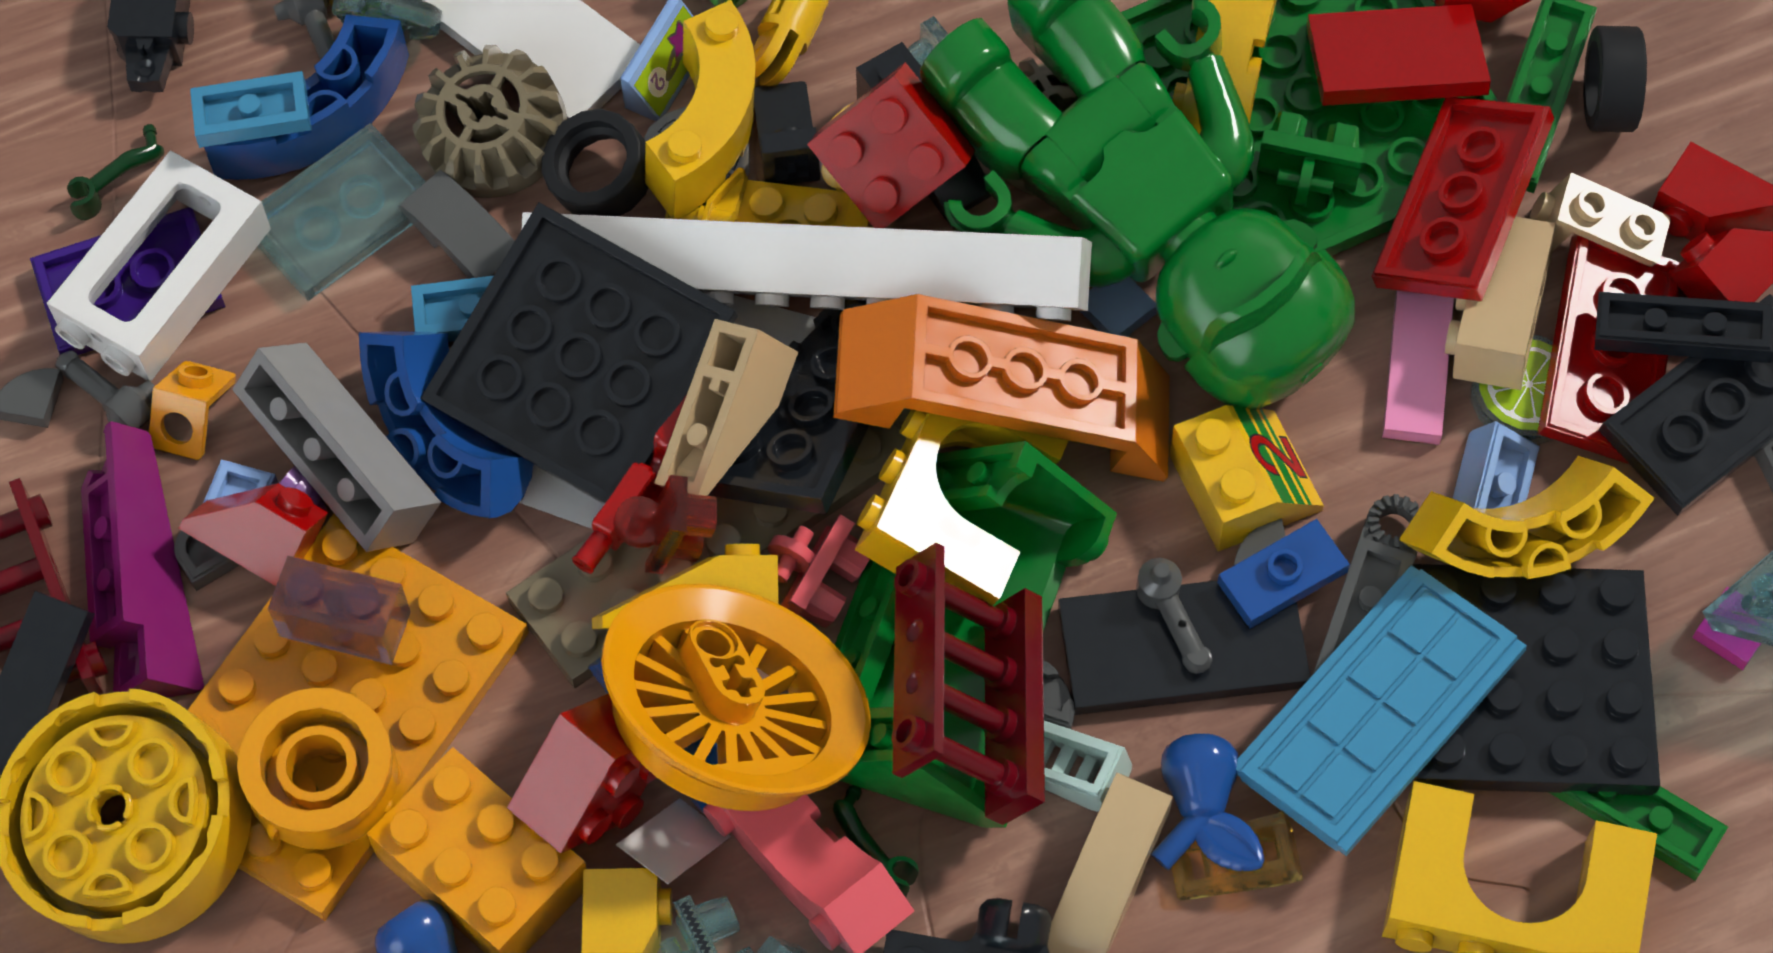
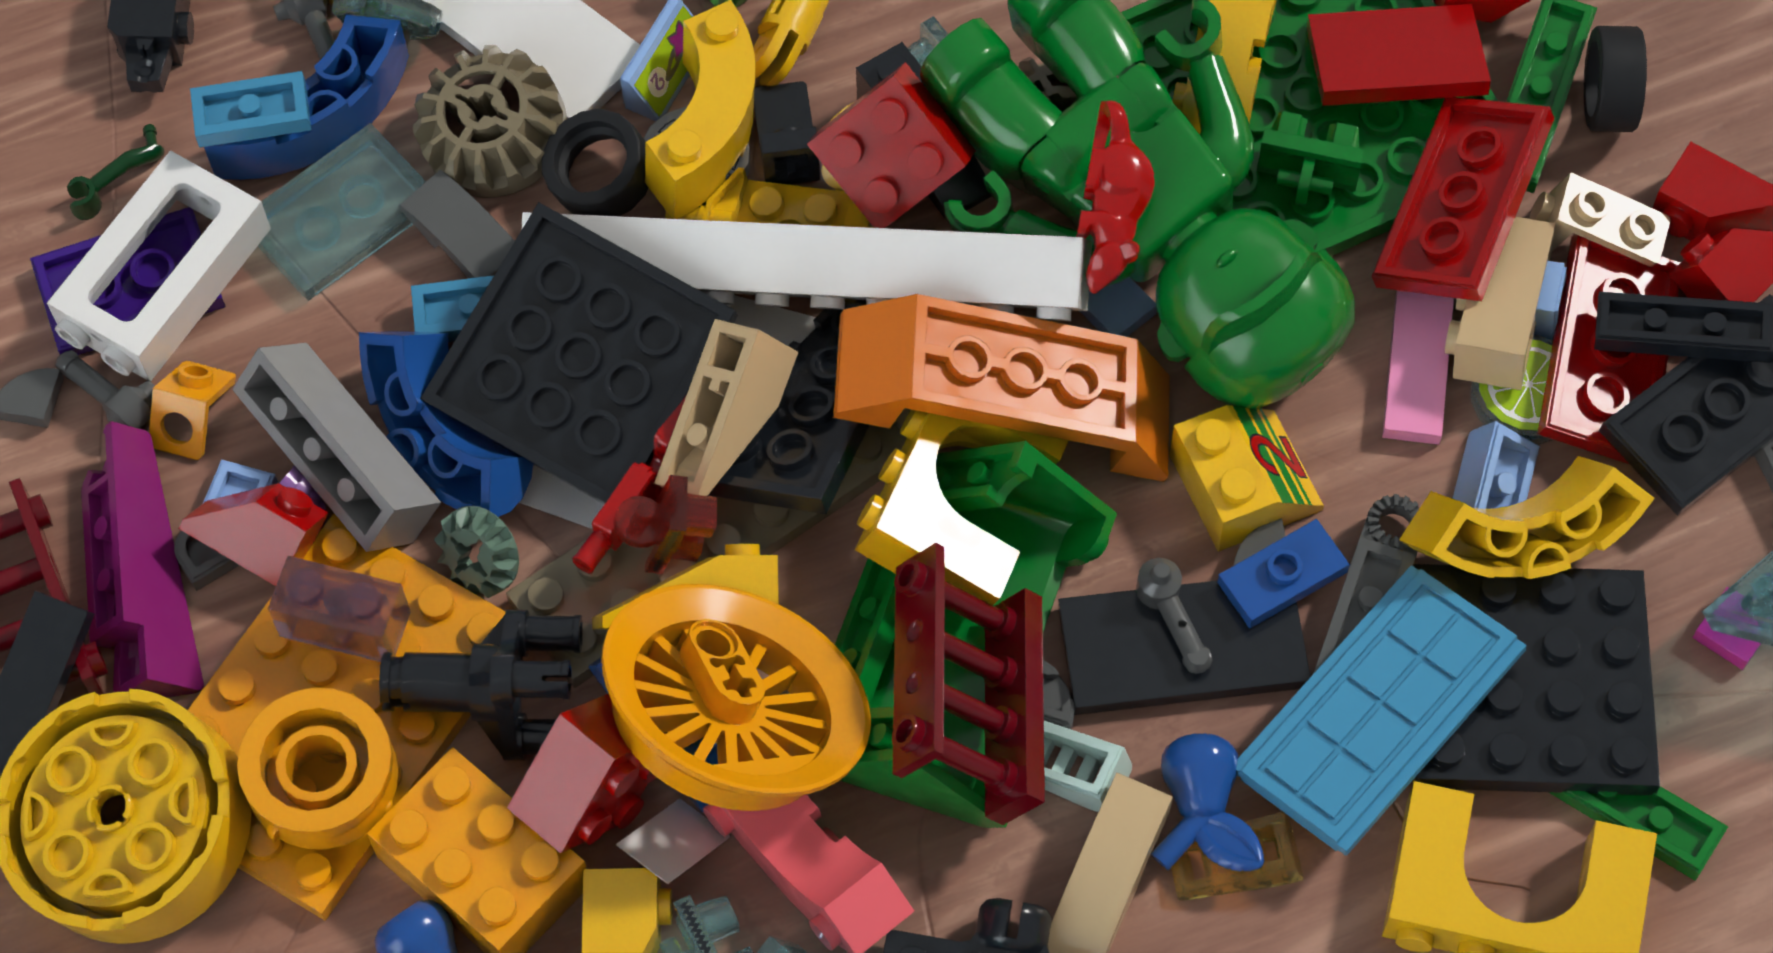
coral hips [768,514,870,628] -> none
dark green piece [833,785,919,897] -> none
none -> black wheel [379,610,583,761]
none -> sand green gear [434,506,519,598]
none -> red animal [1076,100,1155,294]
none -> light blue tile [1533,261,1567,340]

